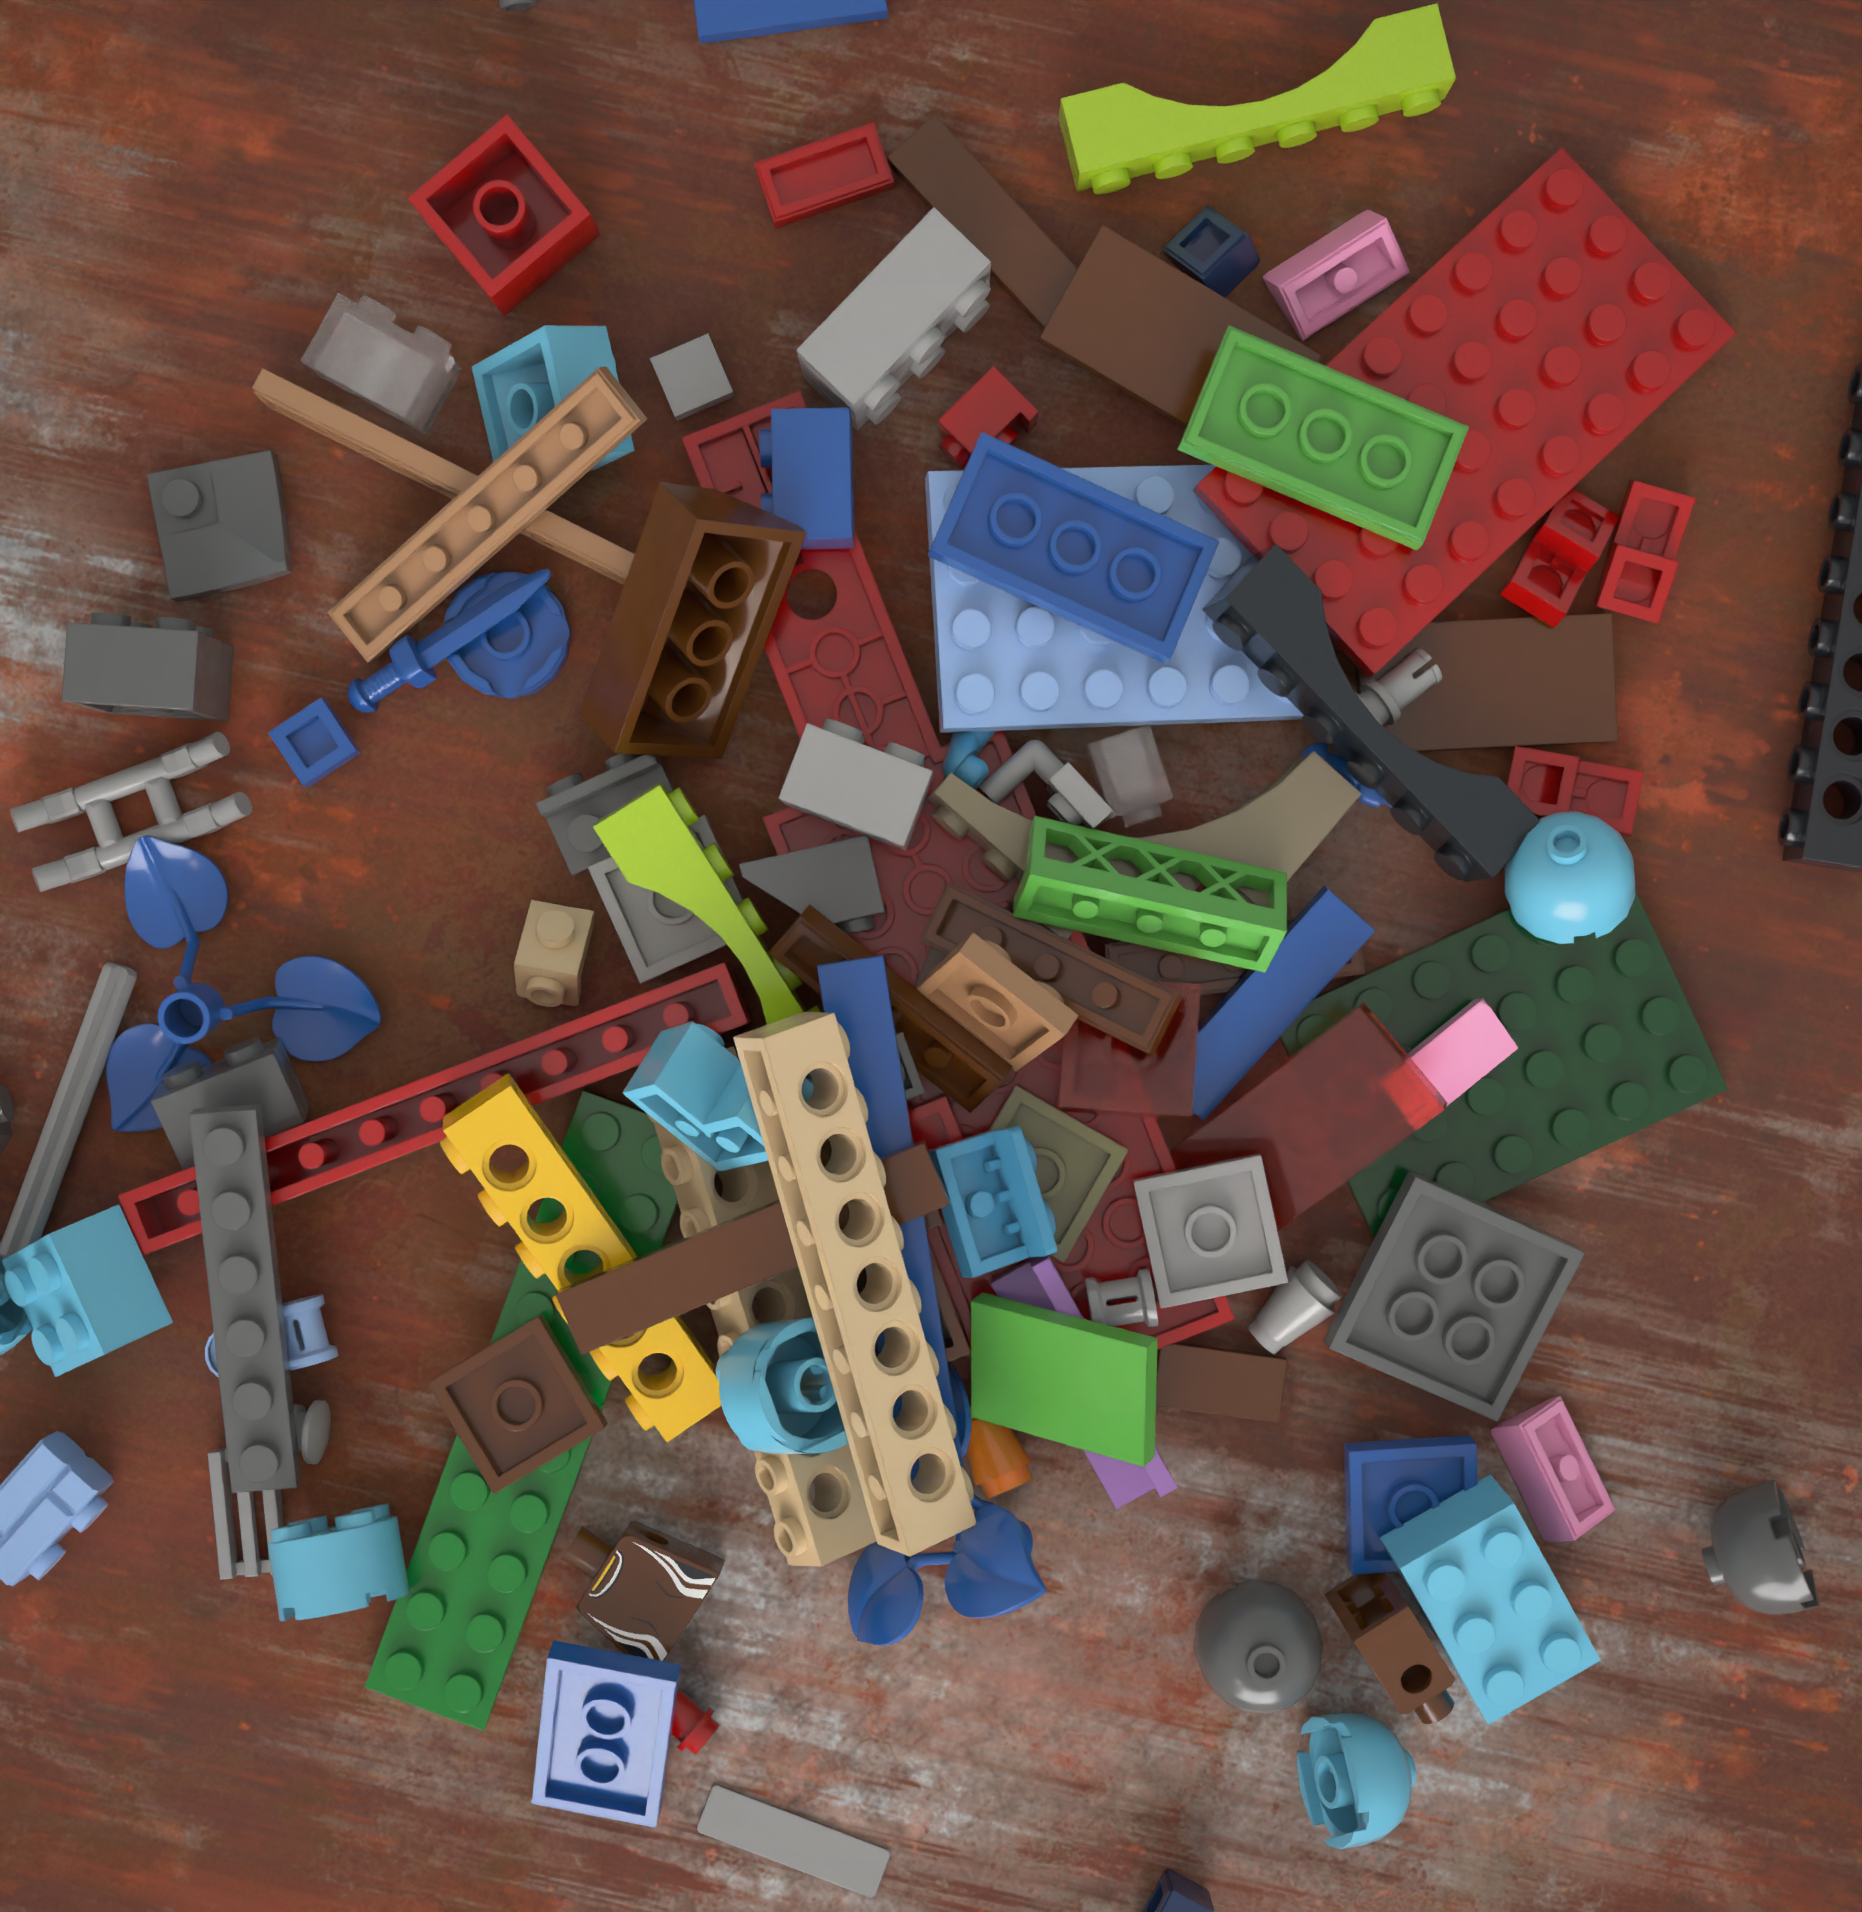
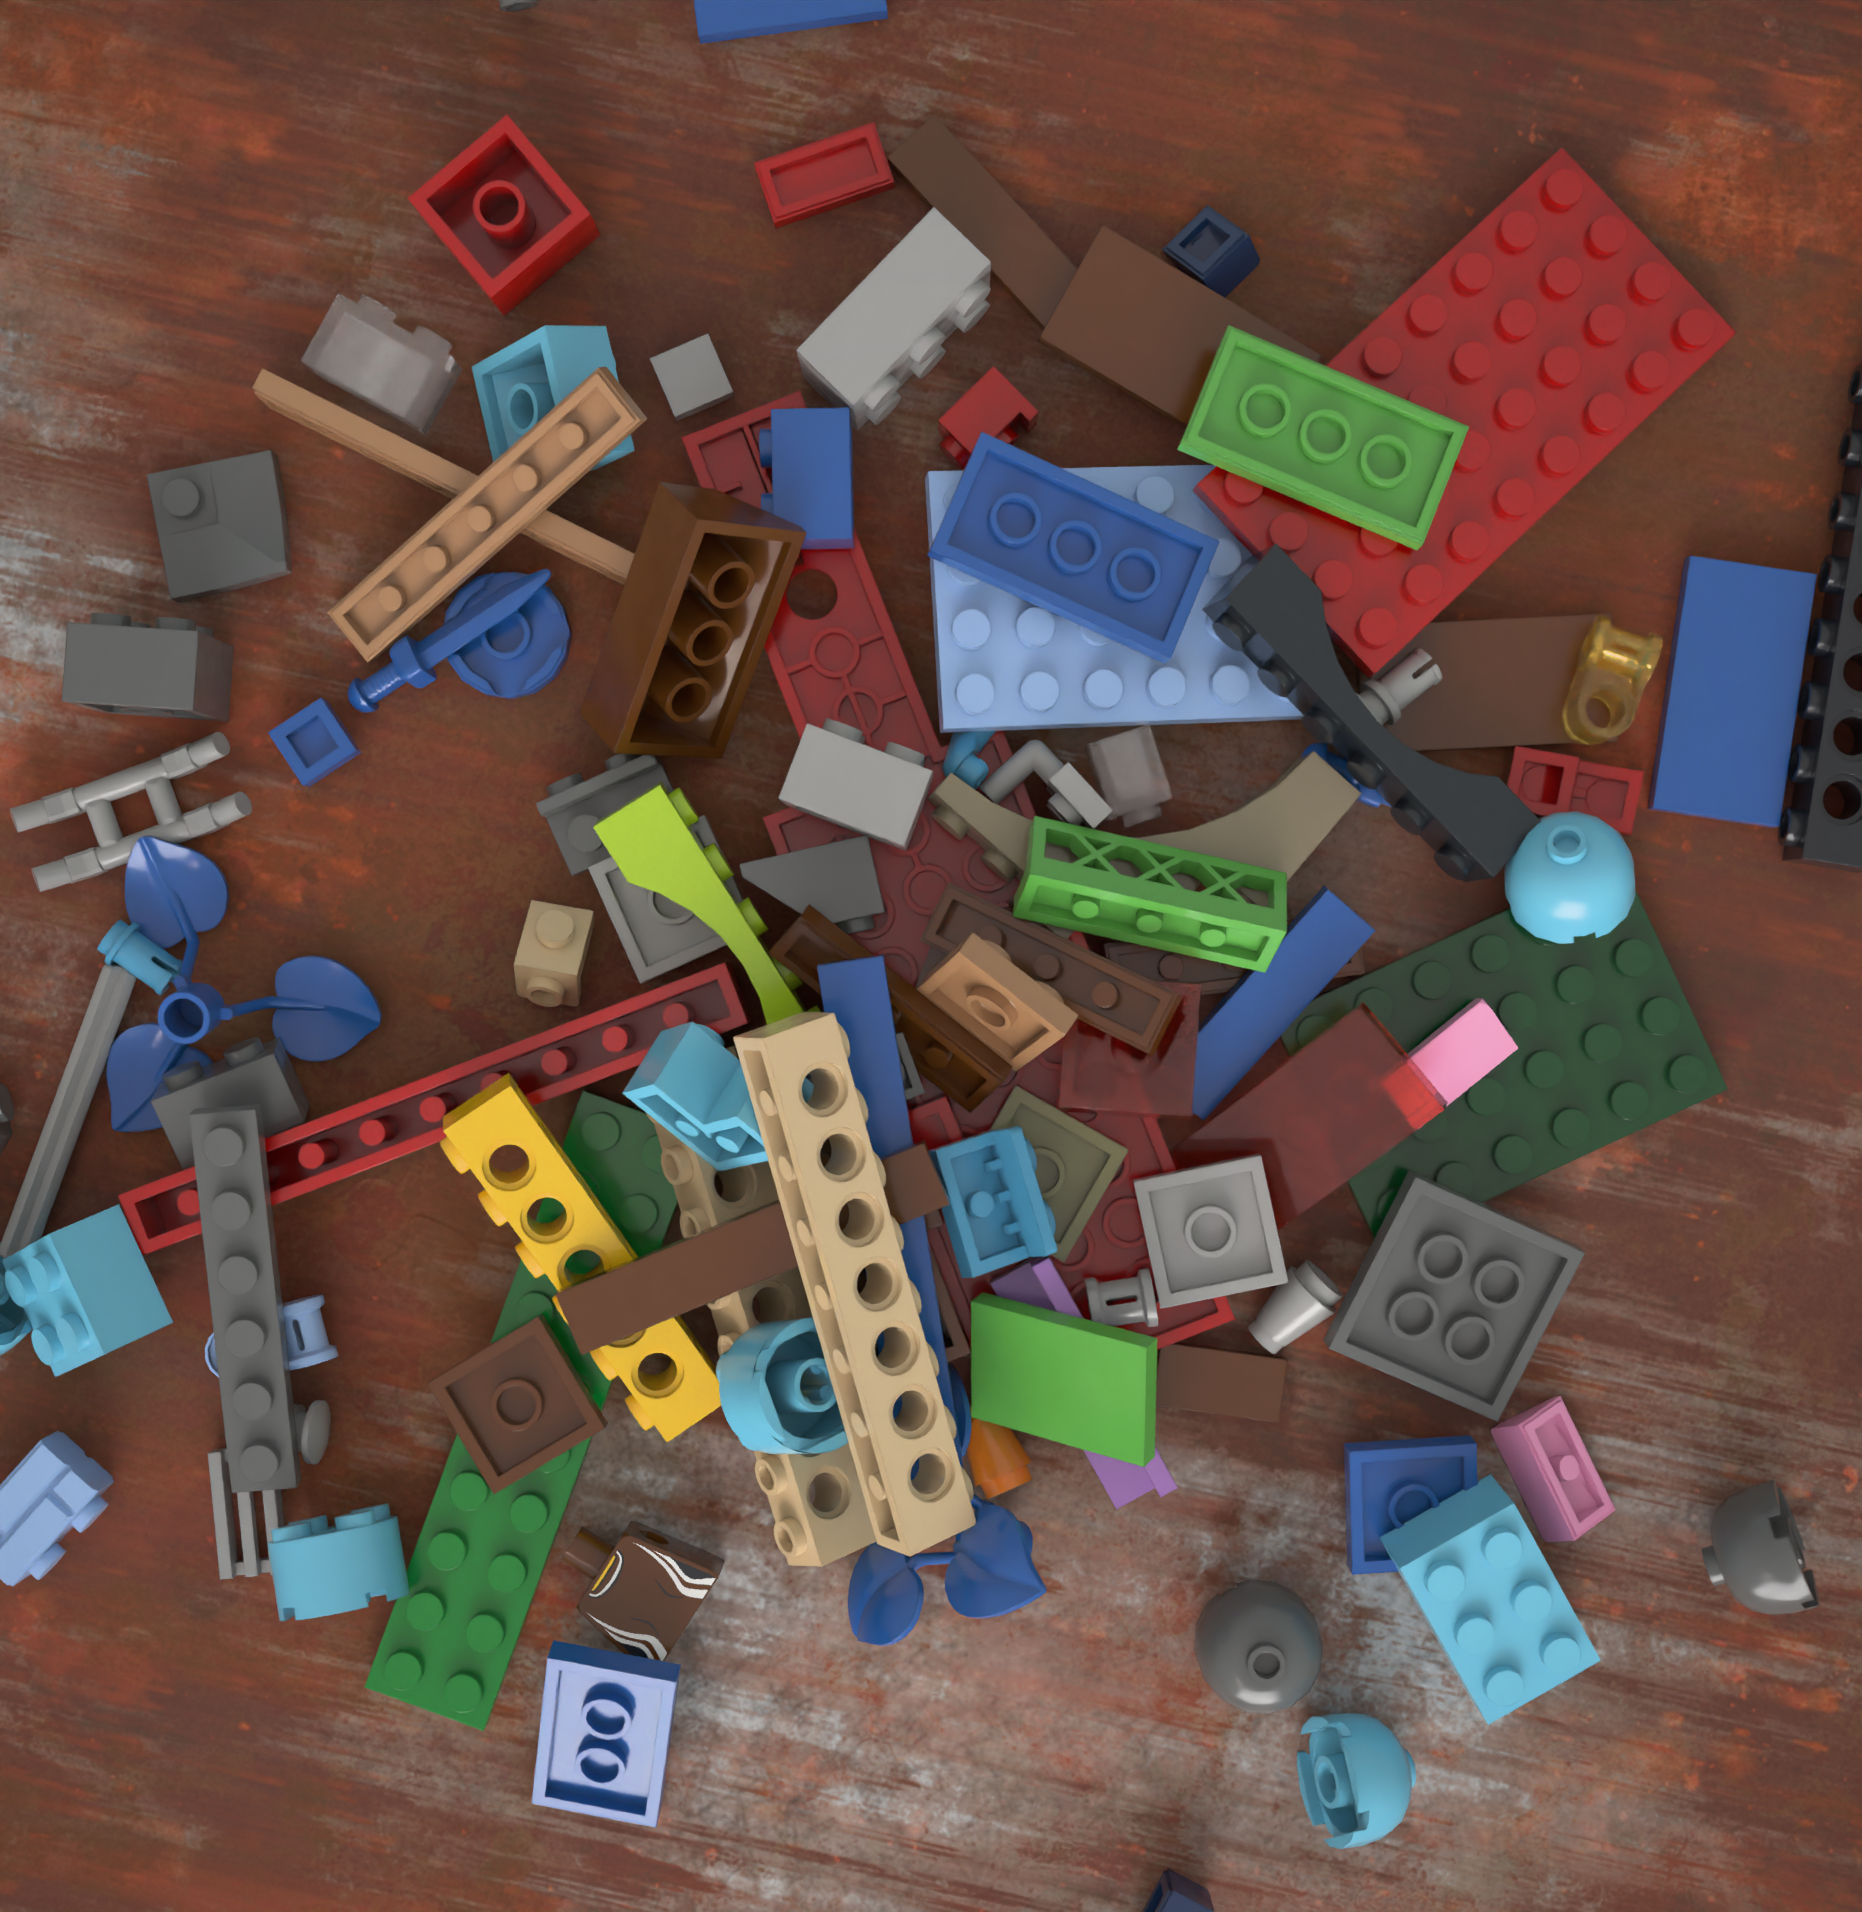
red pin [672,1688,720,1755] -> none
light grey sticker [697,1785,890,1898] -> none
lime arch [1058,3,1456,195] -> none
bright pink slope [1263,210,1410,341] -> none
reddish brown torso [1324,1573,1455,1724] -> none
red slope [1500,488,1619,628] -> none
red slope [1595,479,1696,624] -> none
none -> dark azure pin [97,919,182,996]
none -> clear yellow piece [1562,614,1663,746]
none -> blue tile [1647,556,1817,828]

